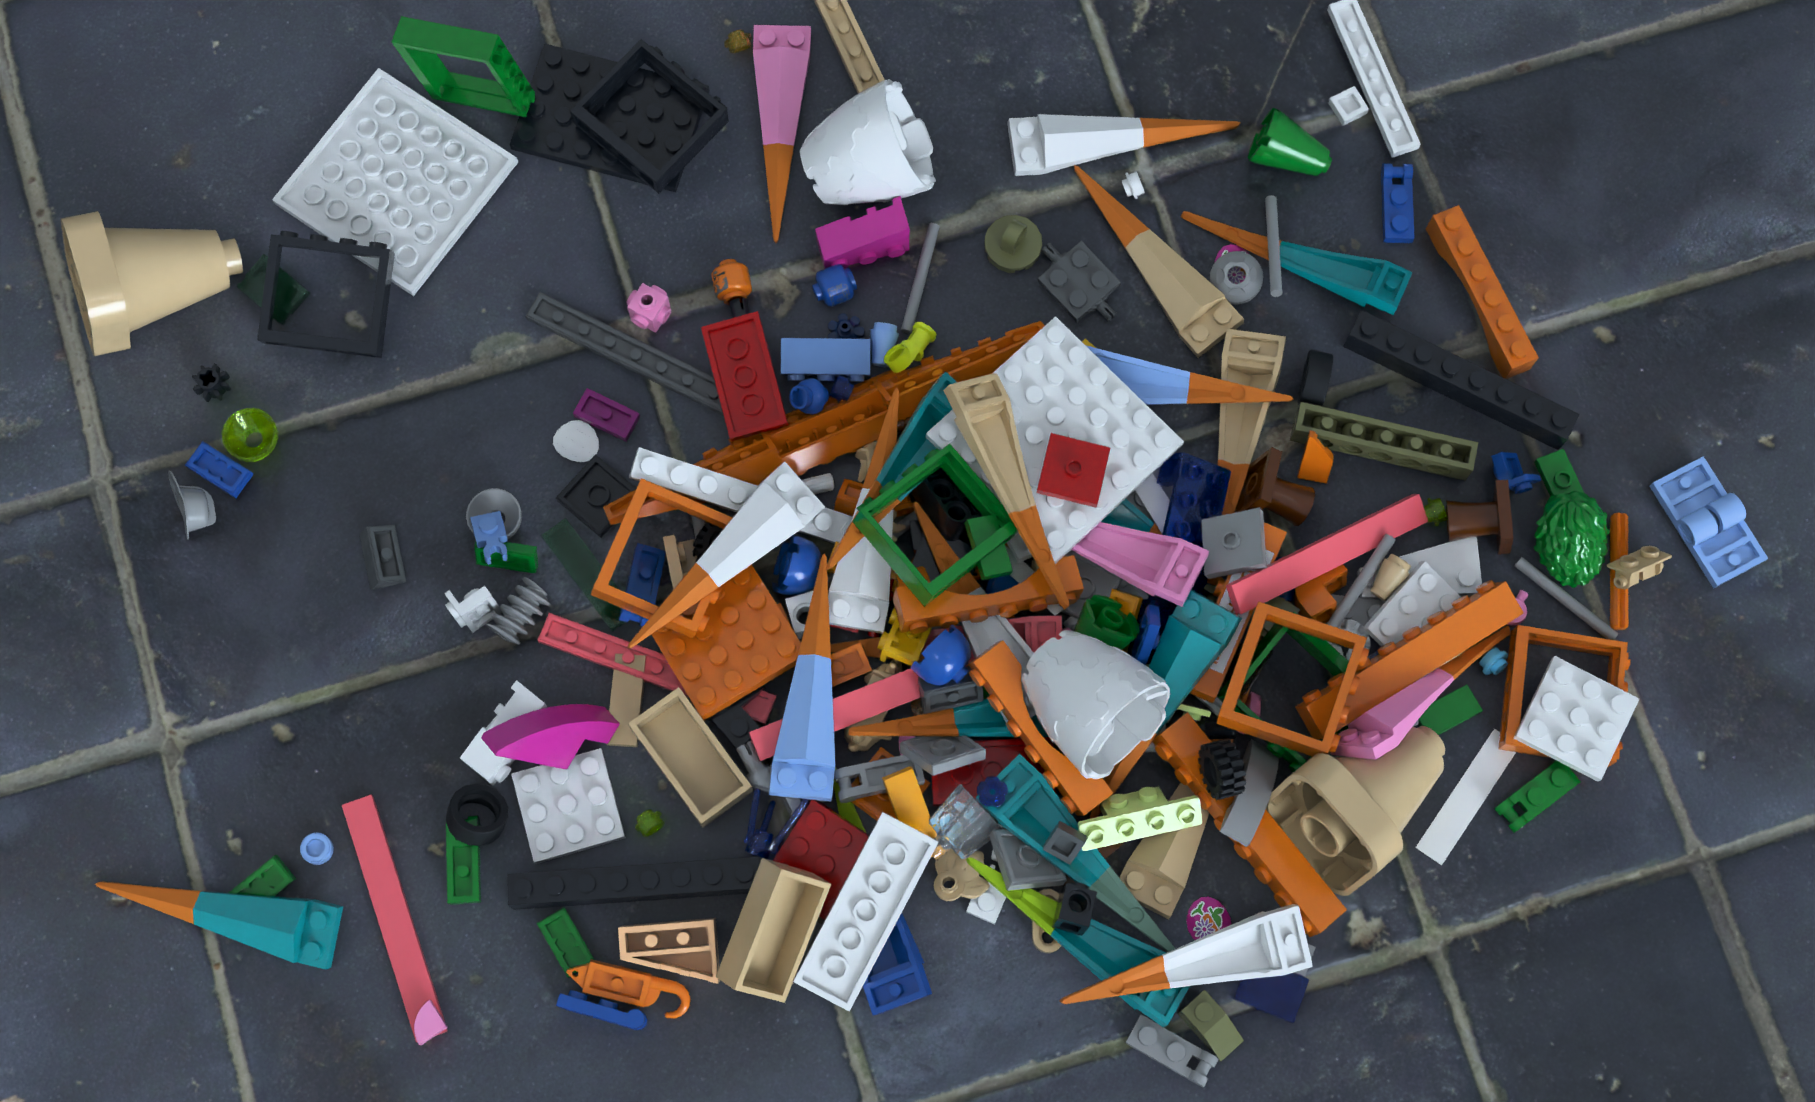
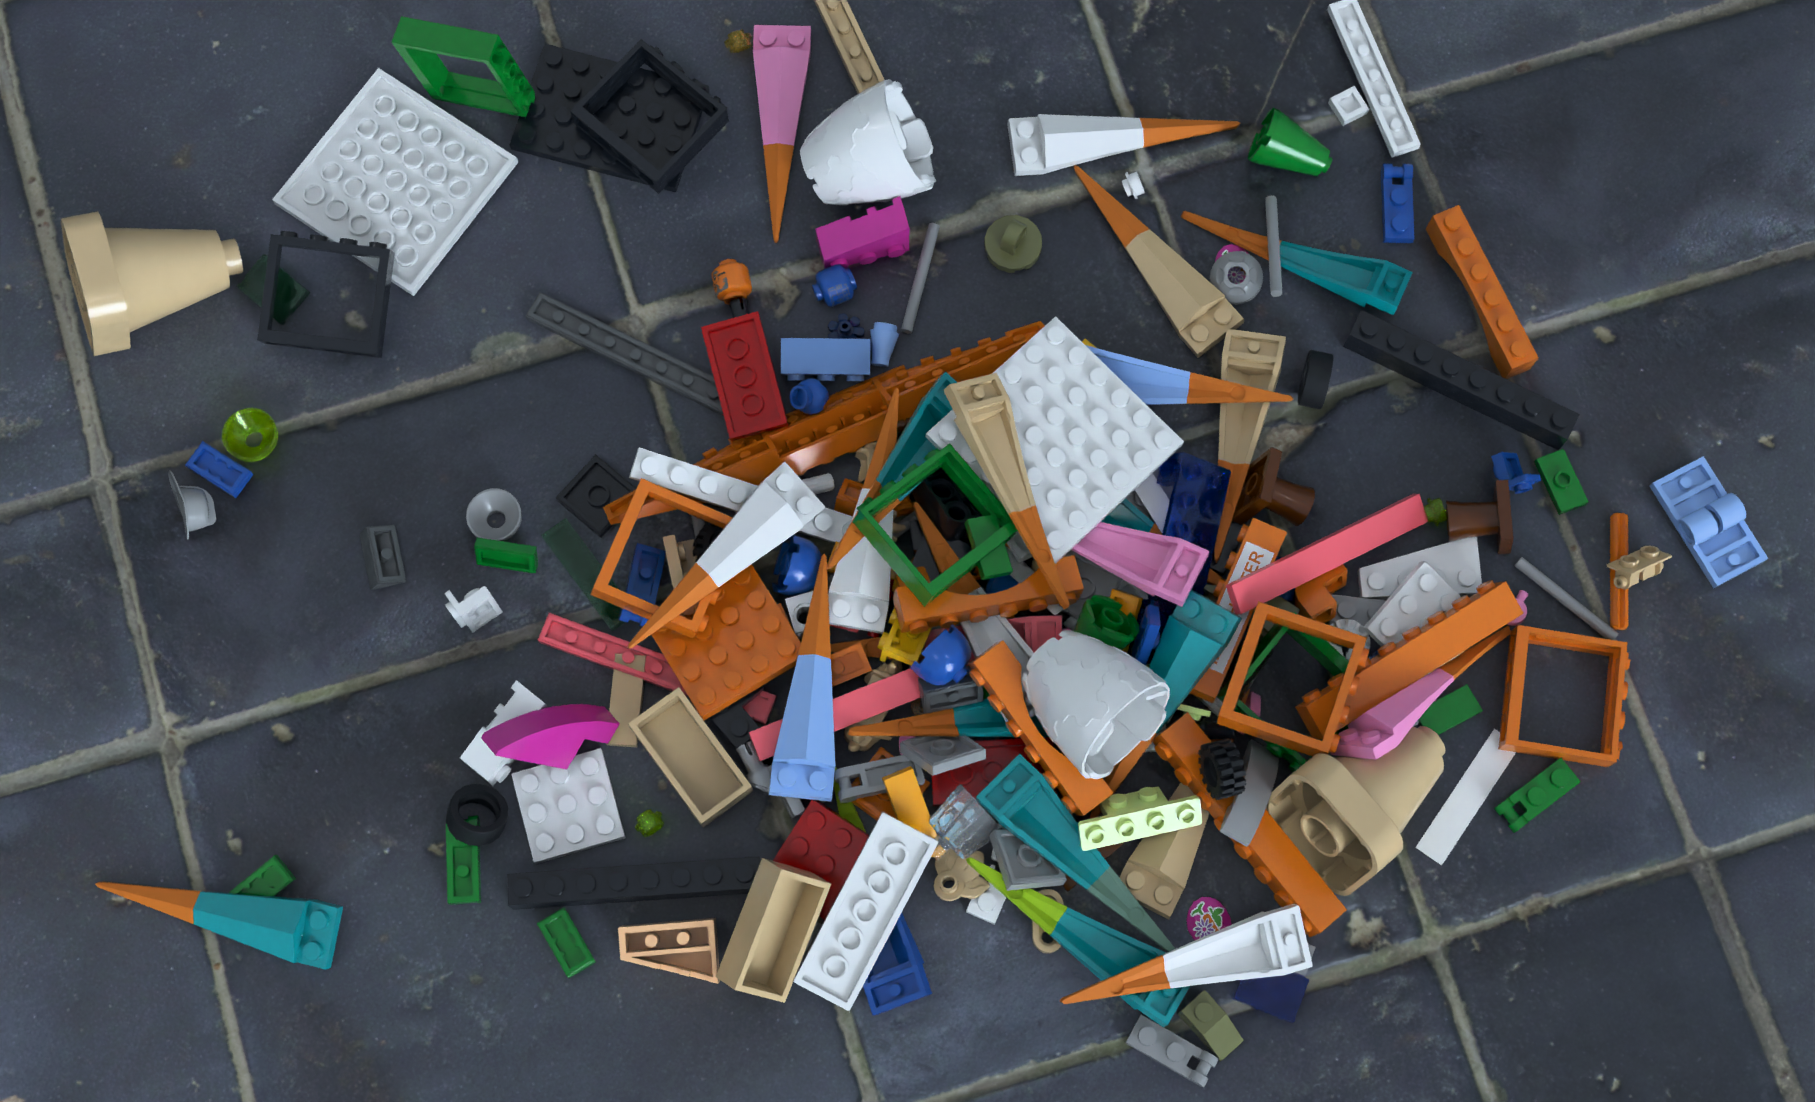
black gear [192,363,231,402] -> none
light blue tile [300,832,334,865] -> none
coral tile [342,795,448,1043] -> none
bright pink tile [414,1000,448,1045] -> none
medium blue plate [470,511,508,565] -> none
light grey piece [486,577,551,645] -> none
white sticker [553,420,599,462] -> none
blue plate [556,990,648,1030] -> none
orange plate [566,959,691,1019] -> none
magenta plate [573,388,640,442] -> none
bright pink brick [627,283,671,333] -> none
clear blue plant [744,789,808,859] -> none
clear blue plate [829,375,854,403] -> none
neon yellow connector [884,322,937,373] -> none
clear blue plate [977,776,1008,807] -> none
red plate [1036,433,1110,508] -> none
dark grey plate [1038,240,1121,323] -> none
dark grey plate [1043,821,1087,865] -> none
black brick [1052,882,1097,936] -> none
light grey plate [1202,507,1267,579] -> none
olive brick [1290,402,1479,481] -> none
orange tile [1297,430,1334,484] -> none
light grey bar [1327,534,1396,628] -> none
tan cone [1370,554,1411,601] -> none
medium azure plate [1479,647,1508,675] -> none
white plate [1513,656,1639,782] -> none
green hair [1533,490,1610,588] -> none

